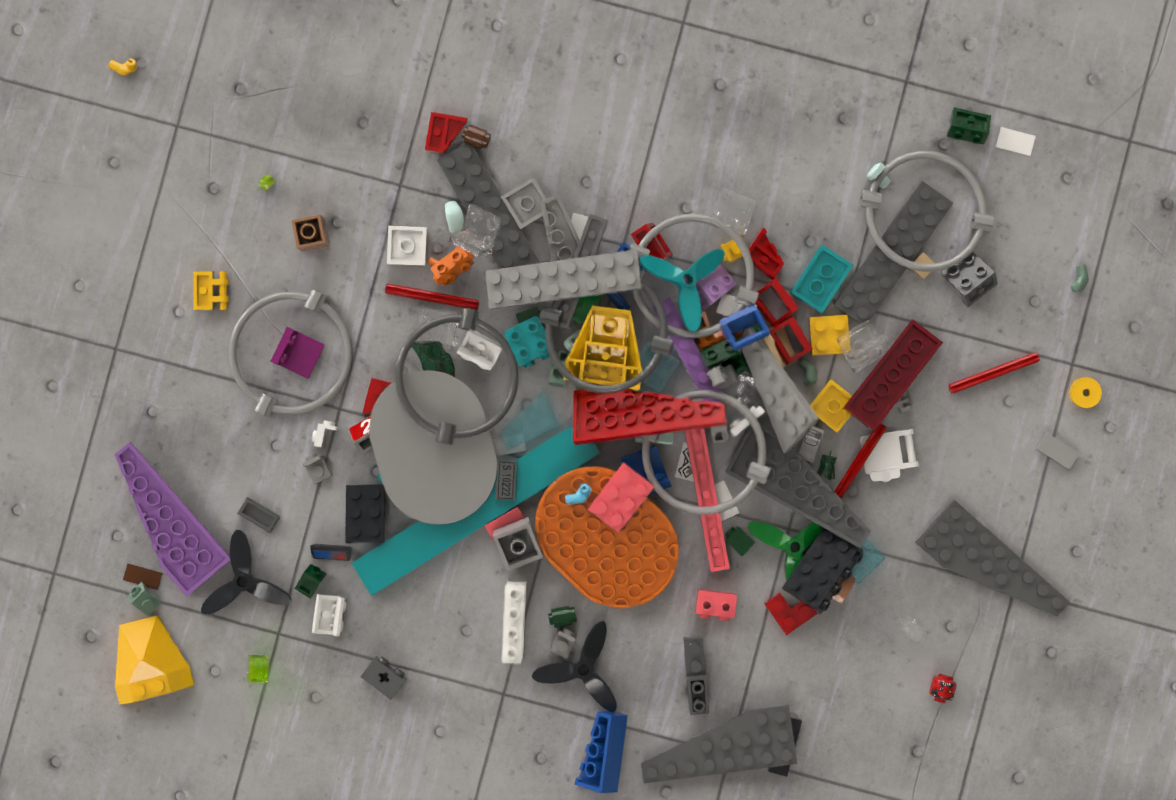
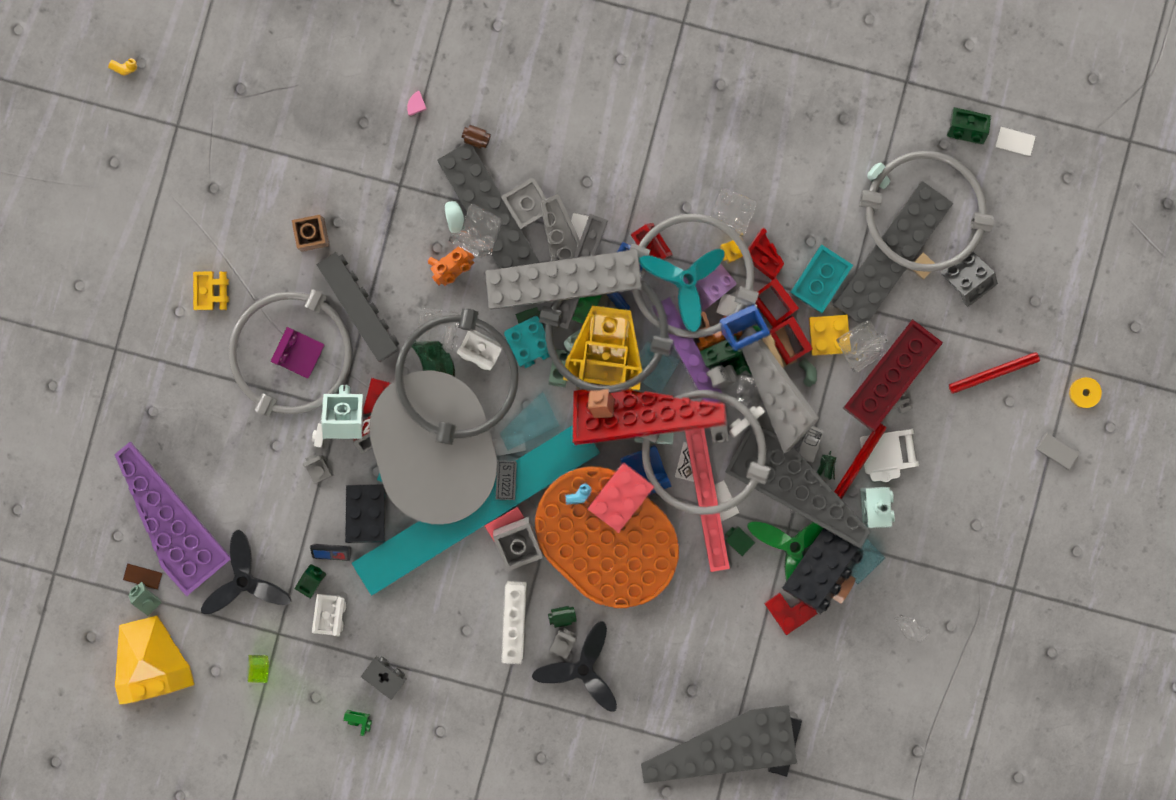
dark grey tile [237,497,281,533] -> none
lime plate [258,174,275,191] -> none
red axle [385,284,479,310] -> none
white plate [387,226,427,266] -> none
red wing [425,112,468,154] -> none
blue wedge [575,711,628,793] -> none
dark grey slope [683,635,709,715] -> none
coral brick [695,589,737,621] -> none
yellow plate [810,379,852,433] -> none
dark grey wing [915,500,1070,616] -> none
red head [929,674,957,704] -> none
sand green arm [1071,265,1089,292] -> none
none -> dark grey brick [316,252,400,362]
none -> light aqua brick [321,385,363,439]
none -> green bracket [343,710,372,736]
none -> bright pink tile [407,91,427,116]
none -> nougat brick [588,389,615,418]
none -> light aqua brick [860,487,895,528]

